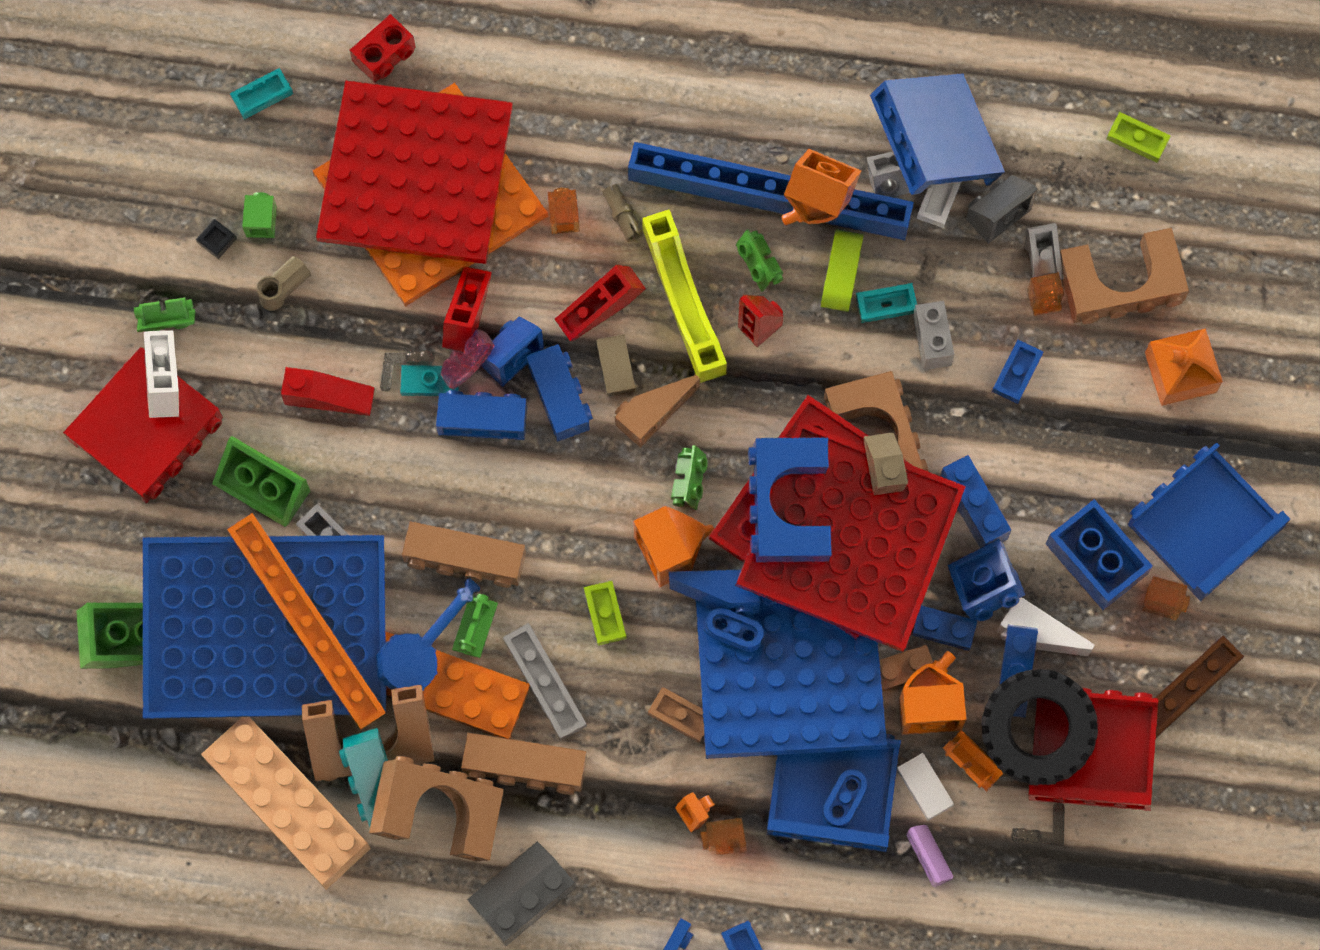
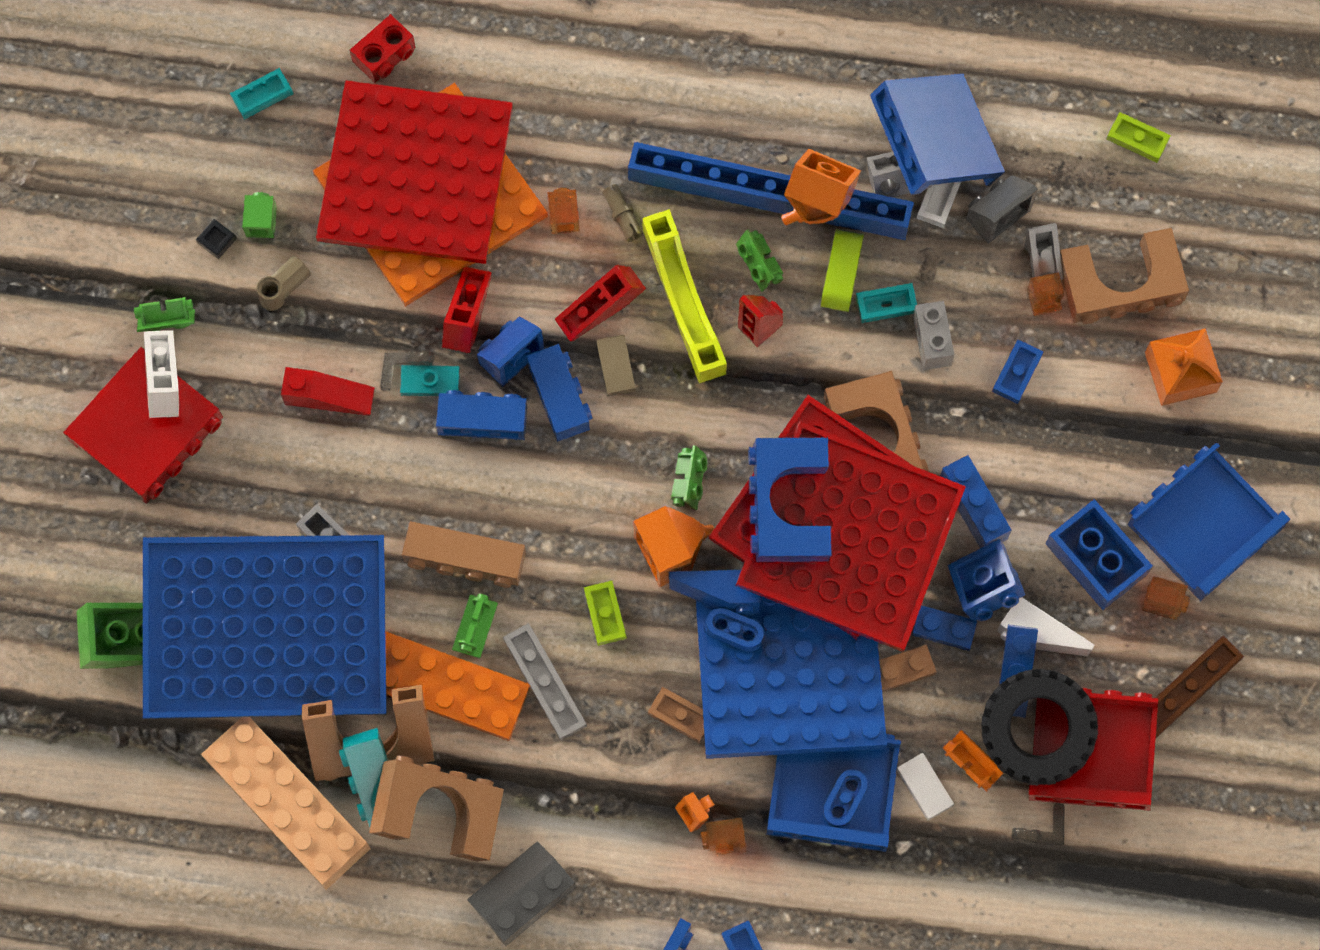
bright green slope [212,436,310,527] -> none
orange plate [227,513,386,730] -> none
blue piece [376,578,480,691] -> none
clear pink slope [440,329,495,389] -> none
medium nougat brick [461,733,587,795] -> none
medium nougat slope [615,375,700,448] -> none
dark tan slope [863,432,908,495] -> none
orange piece [899,651,967,735] -> none
lavender slope [906,825,953,888] -> none

